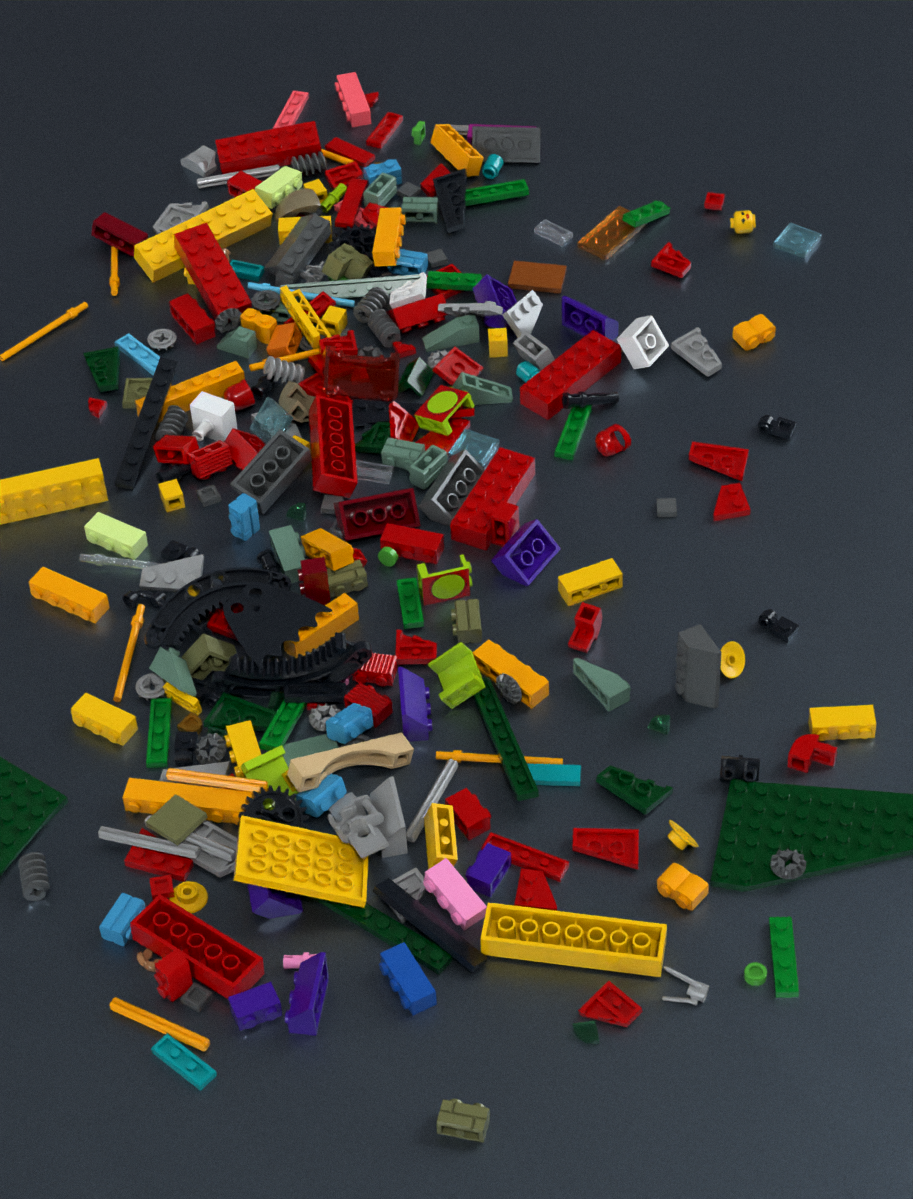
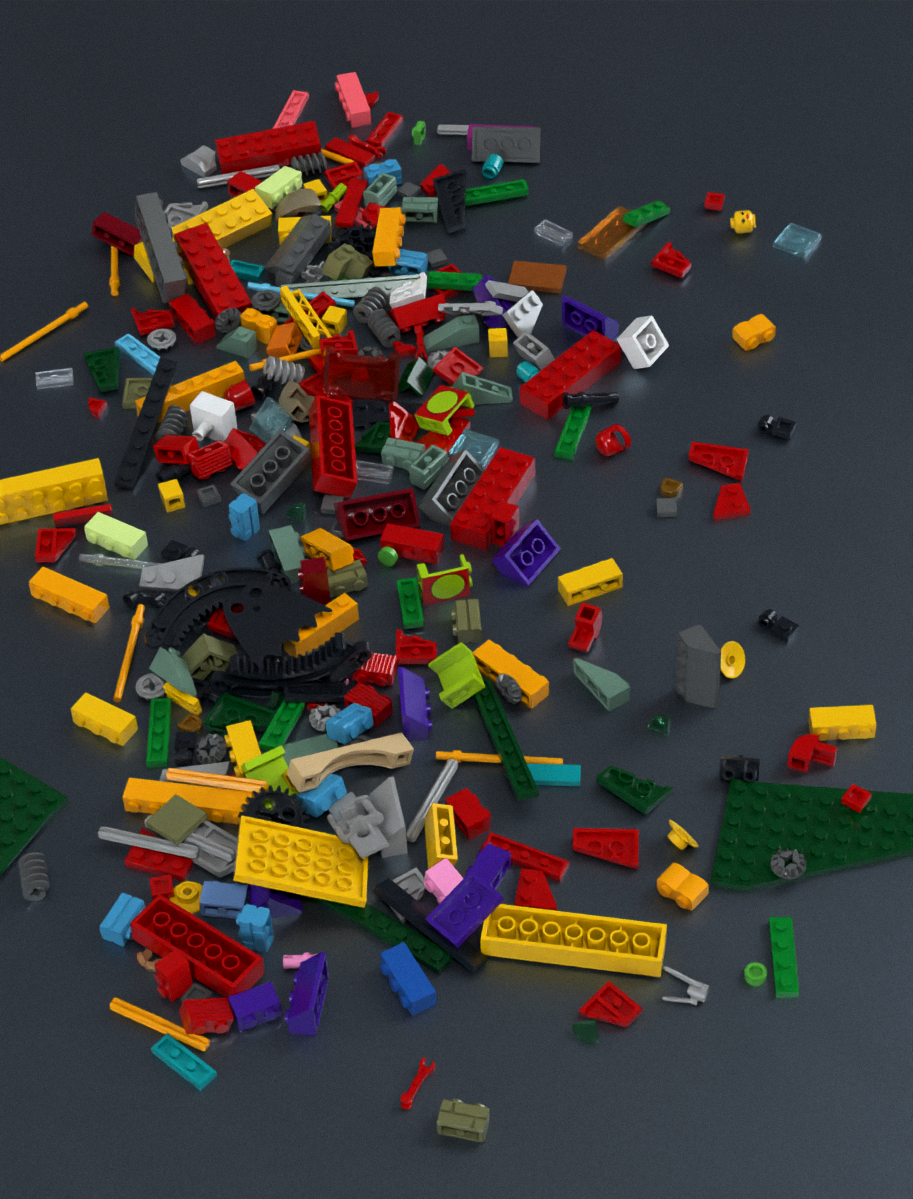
light orange brick [430,124,484,177] -> none
light grey wing [671,327,722,377] -> none
none -> clear tile [35,368,74,389]
none -> red wing [35,528,76,563]
none -> red tile [53,504,113,527]
none -> red wing [131,308,175,336]
none -> dark grey brick [134,192,188,303]
none -> red brick [179,997,234,1035]
none -> medium blue brick [199,881,249,919]
none -> dark azure brick [236,904,274,953]
none -> red piece [347,134,386,159]
none -> red piece [400,1058,435,1110]
none -> red piece [414,324,428,361]
none -> dark purple plate [426,870,504,948]
none -> light grey tile [485,280,528,302]
none -> pearl gold tile [660,477,683,498]
none -> red plate [841,784,872,813]

